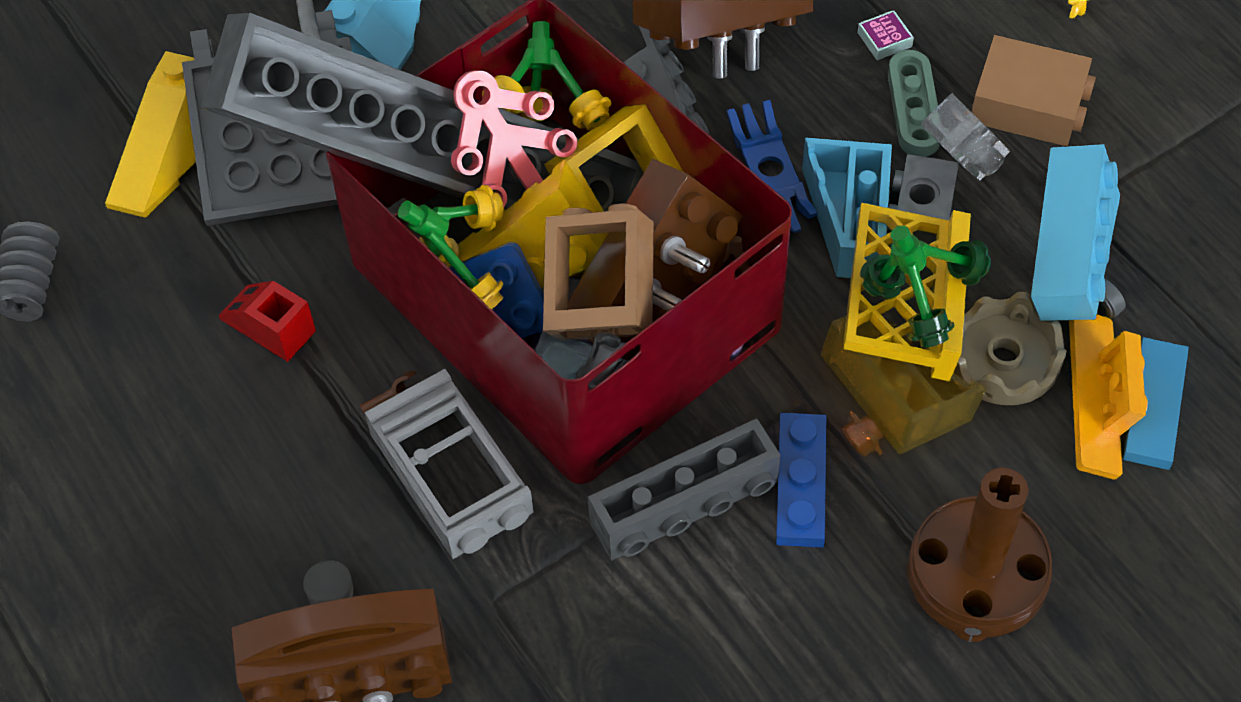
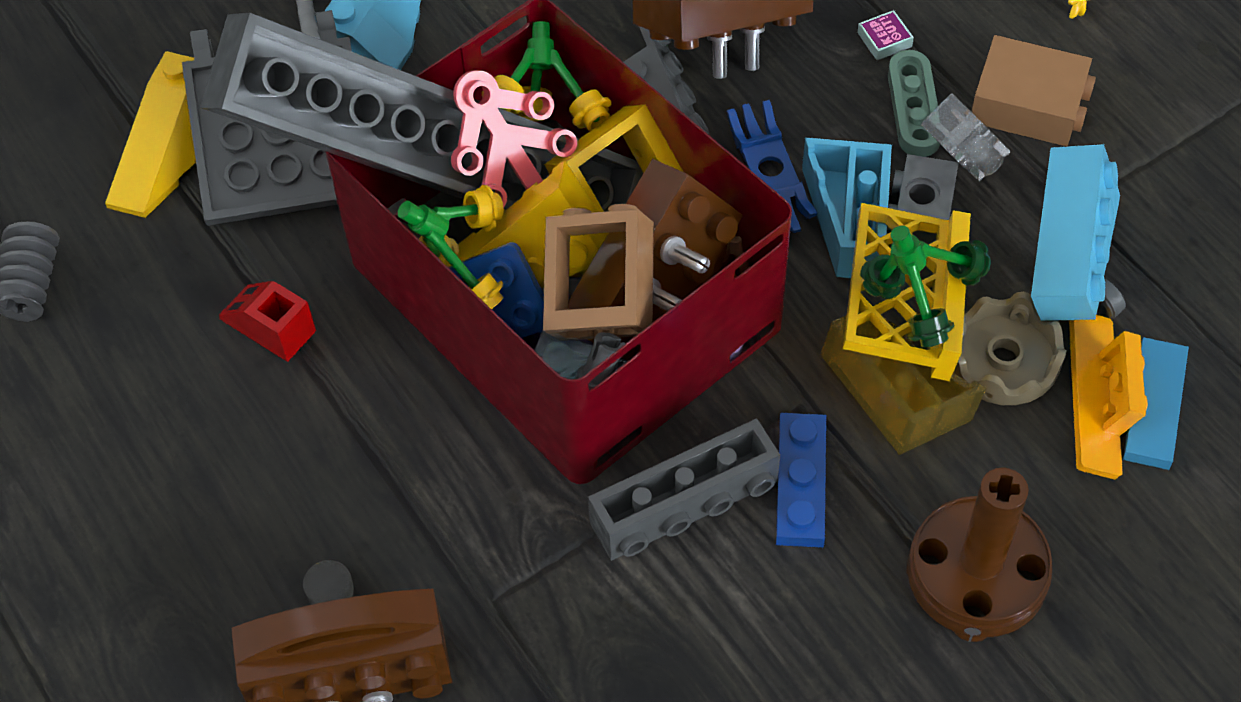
reddish brown hand [360,370,417,414] -> none
light grey door [365,369,534,559] -> none
clear orange plate [841,410,883,458] -> none

